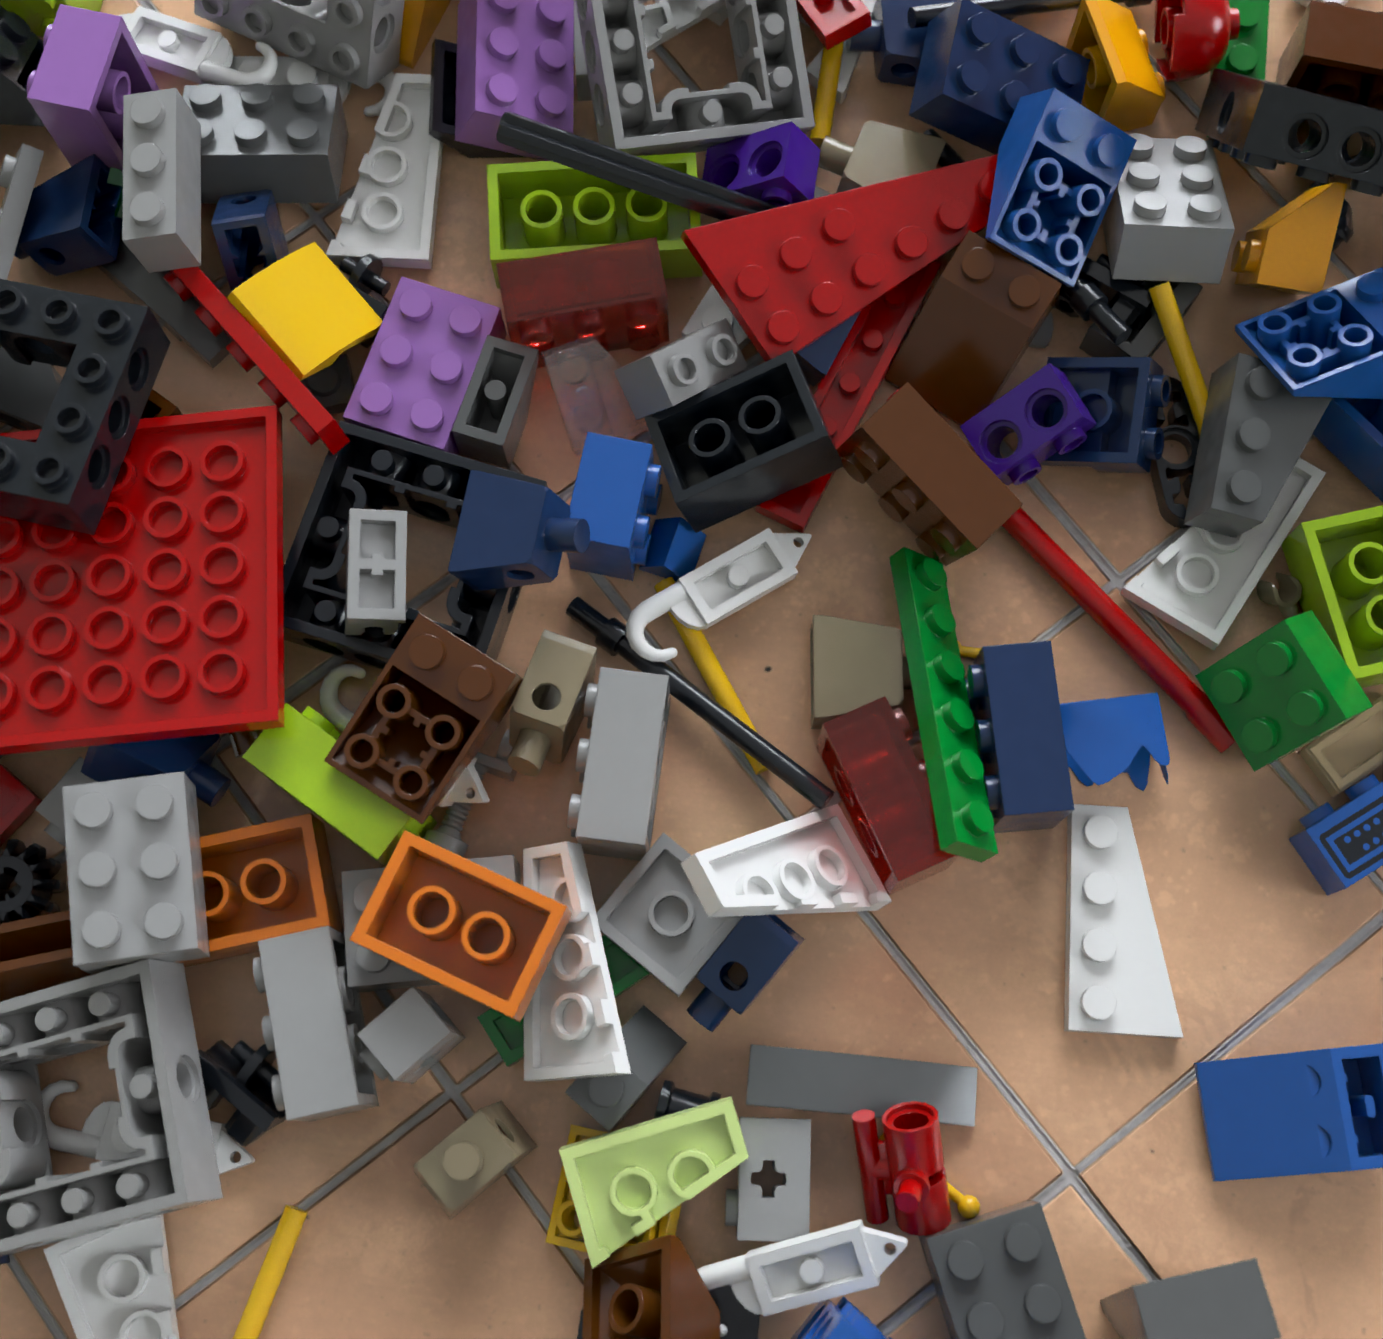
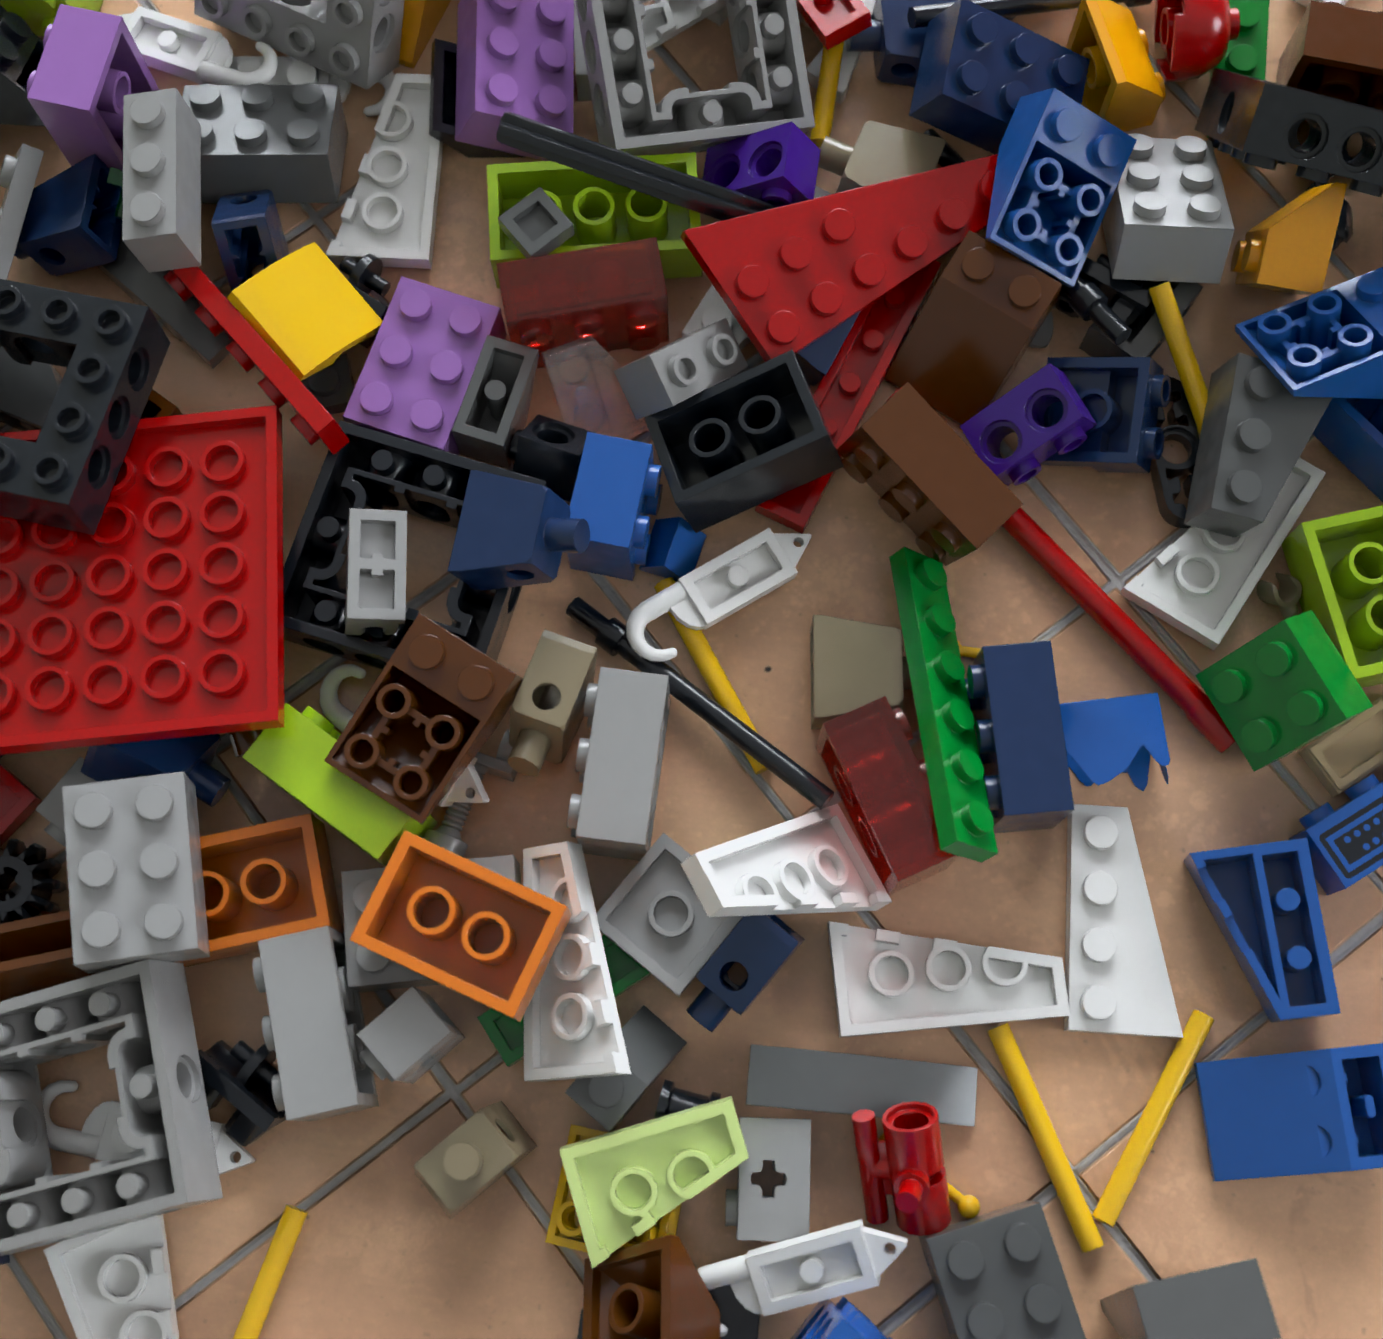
none -> dark grey plate [498,187,575,265]
none -> black brick [508,414,594,502]
none -> white wing [827,921,1070,1038]
none -> yellow bar [987,1023,1104,1253]
none -> yellow bar [1092,1010,1215,1228]
none -> blue wedge [1183,838,1341,1023]

